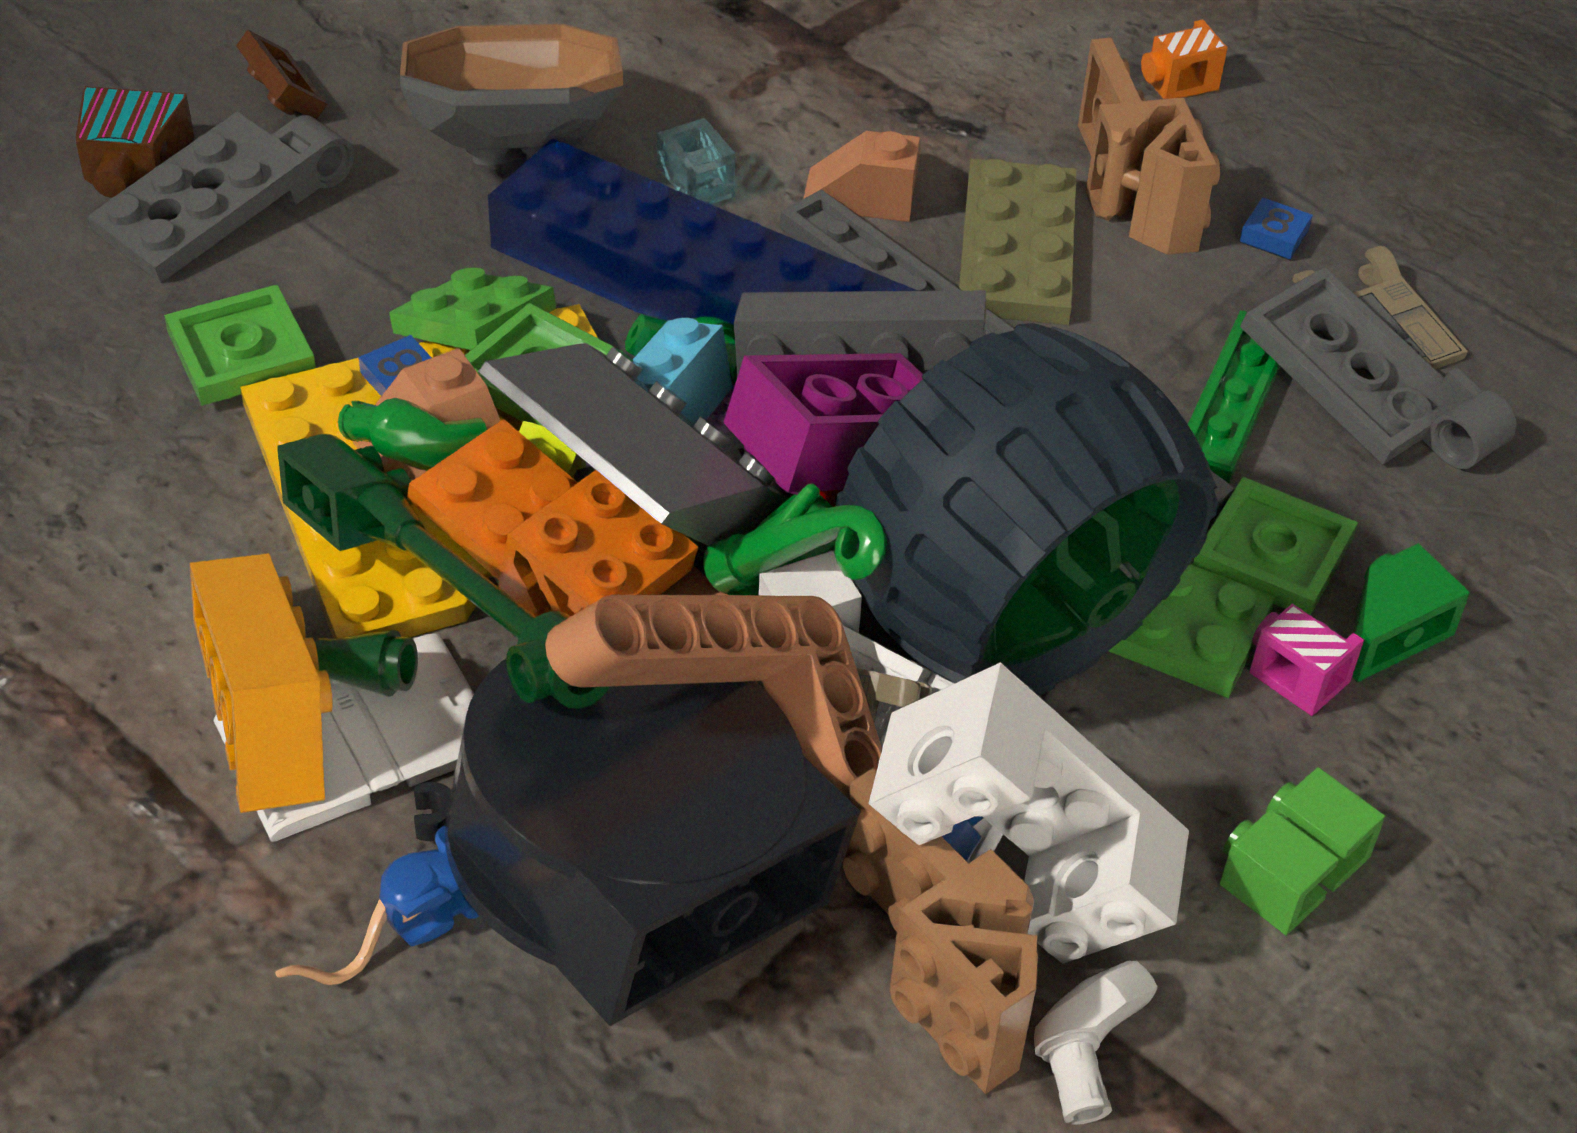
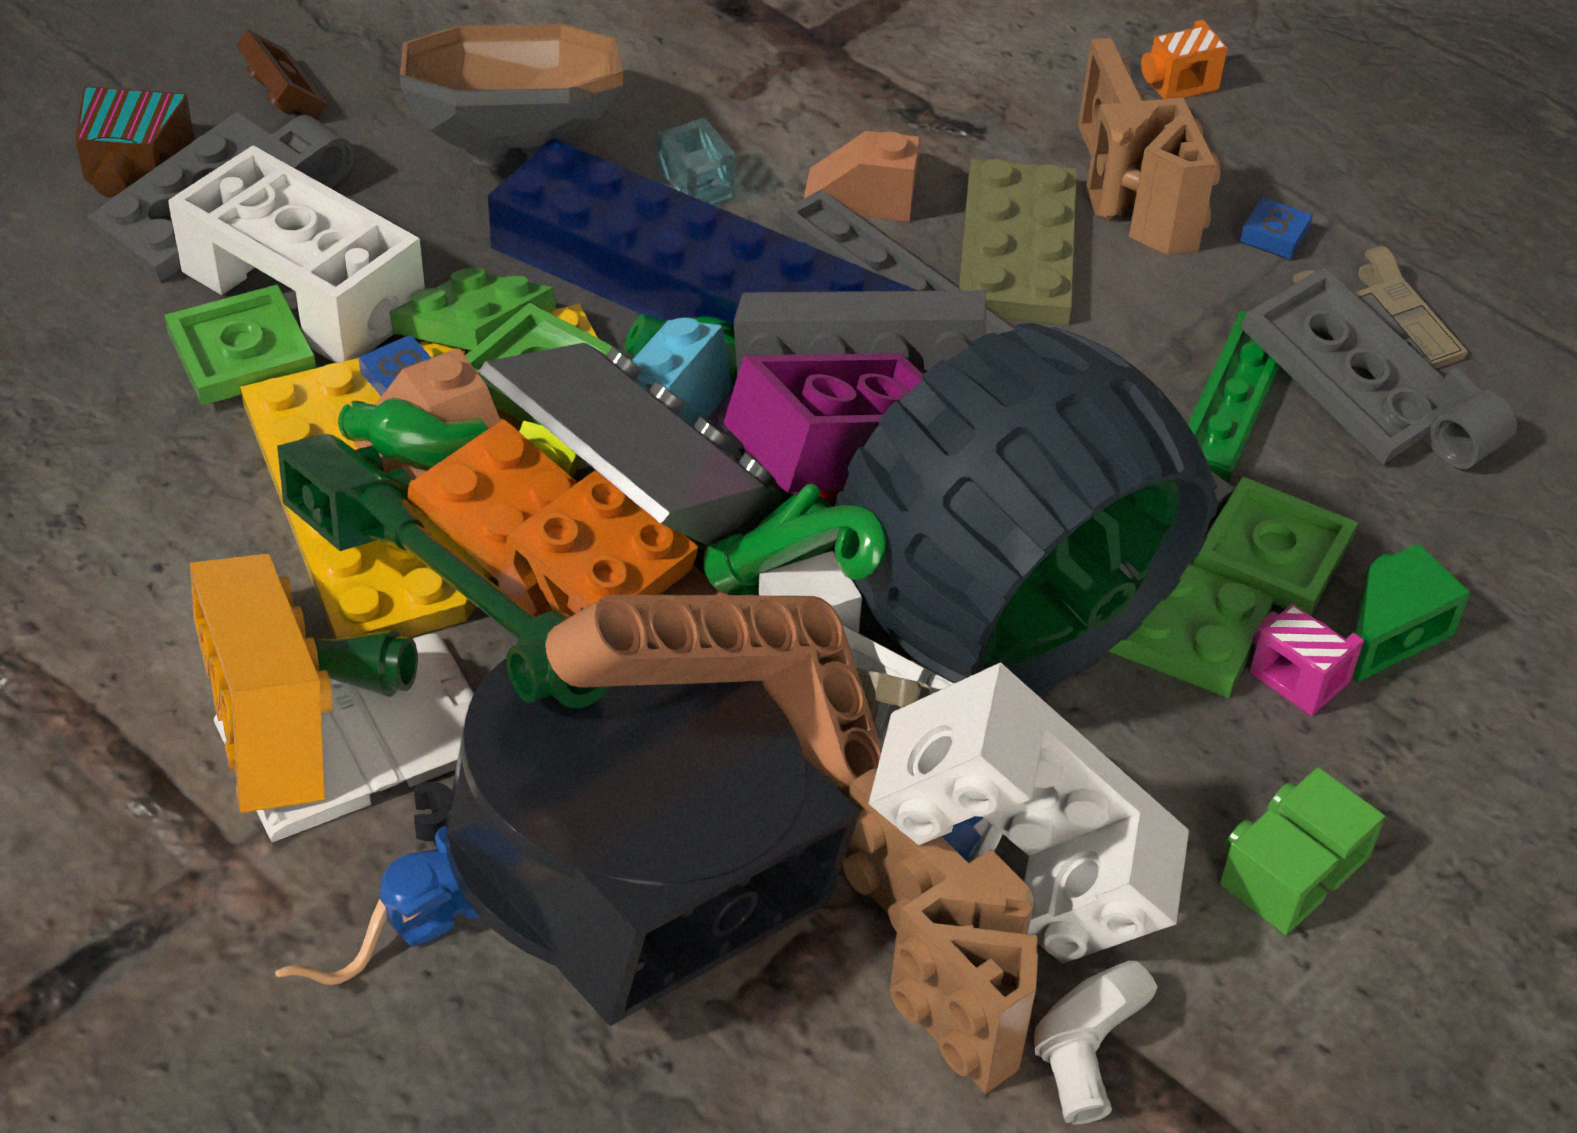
none -> white plate [168,145,425,363]

